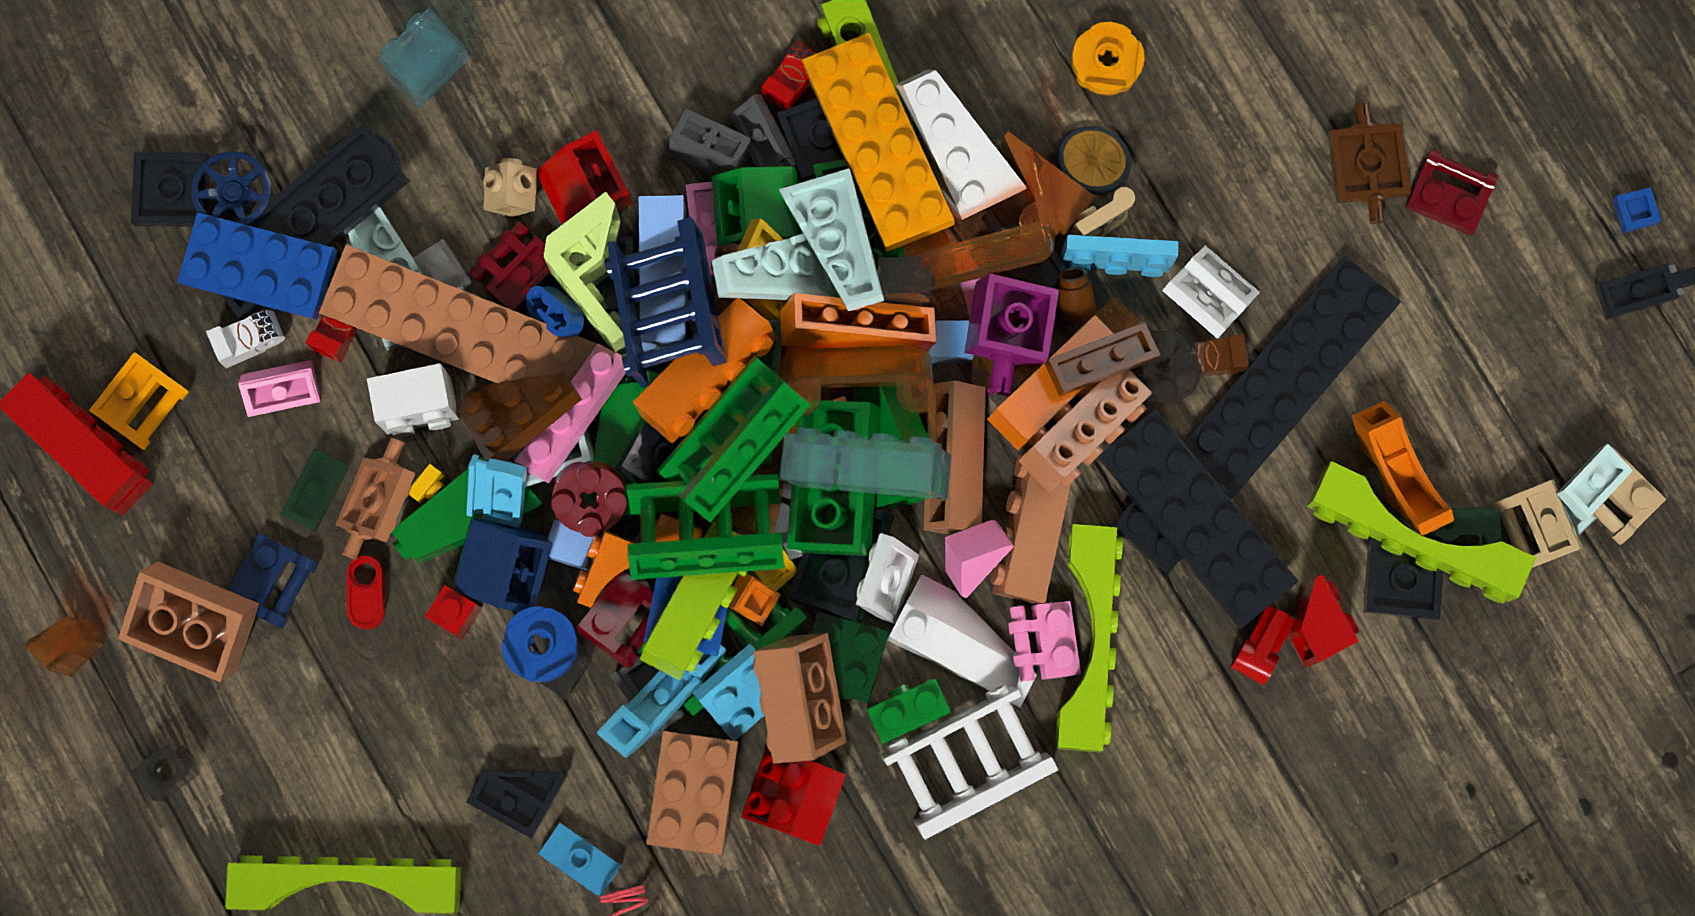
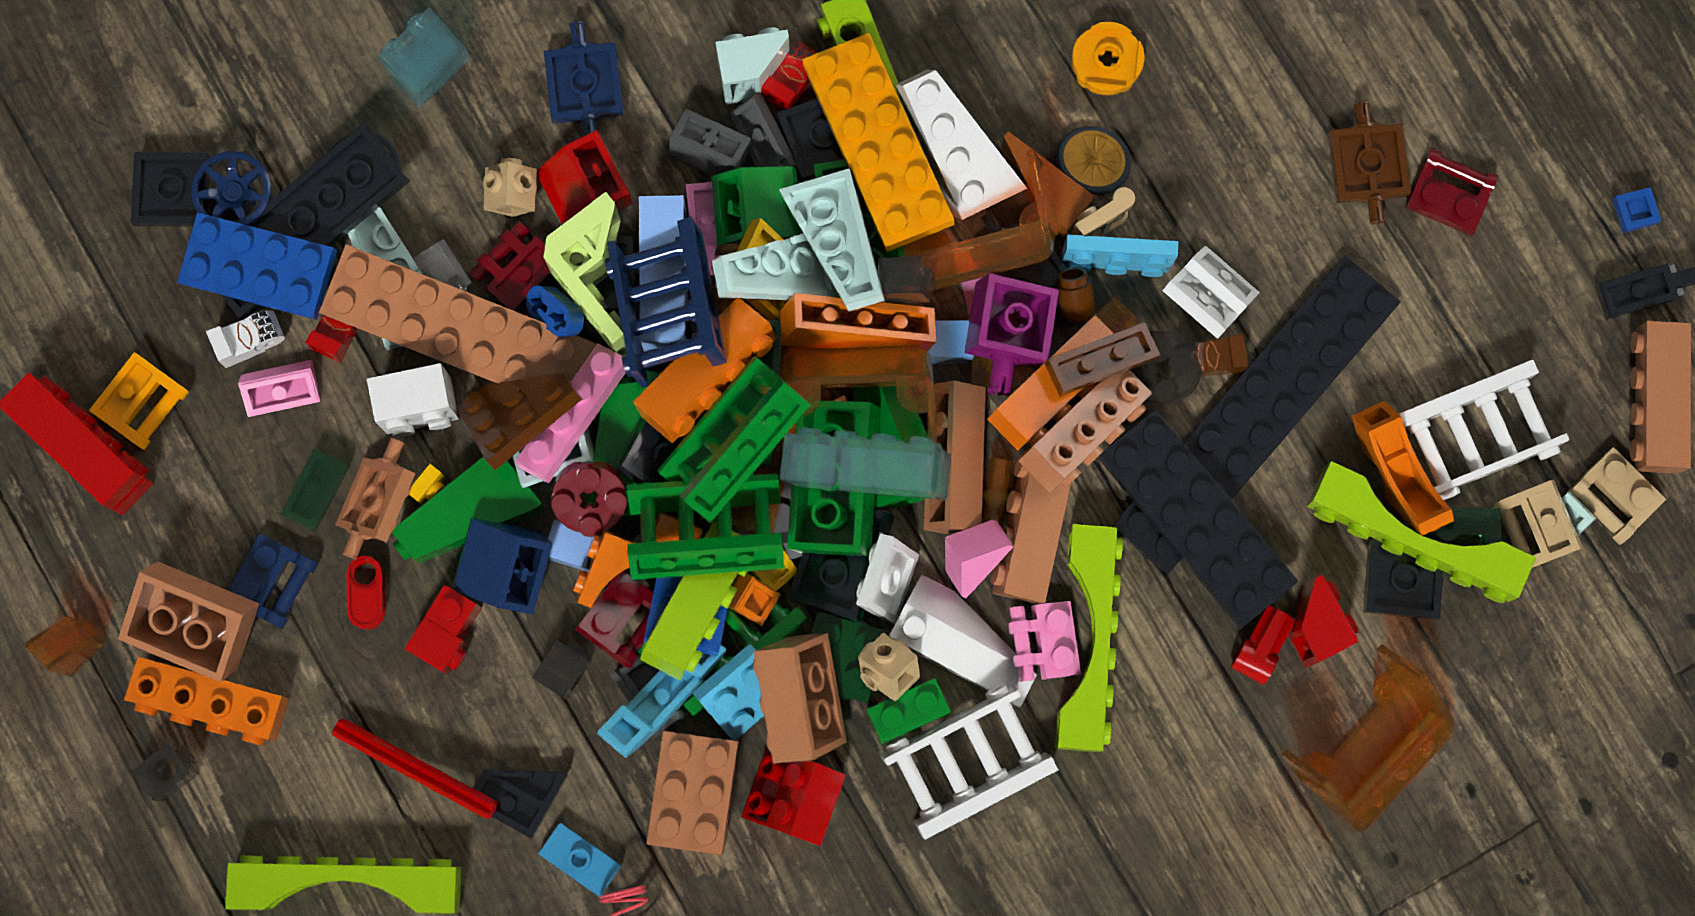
medium azure plate [466,454,527,528] -> none
blue plate [501,606,578,683] -> none
light aqua plate [1557,444,1633,521] -> none
none -> orange brick [124,657,289,746]
none -> red axle [332,719,498,819]
none -> red brick [404,617,467,675]
none -> dark blue plate [544,22,624,136]
none -> light aqua slope [715,28,789,105]
none -> tan brick [858,632,920,701]
none -> clear orange pin [982,458,1013,529]
none -> clear orange windscreen [1281,644,1455,831]
none -> white fence [1399,360,1570,500]
none -> nougat brick [1630,321,1691,474]

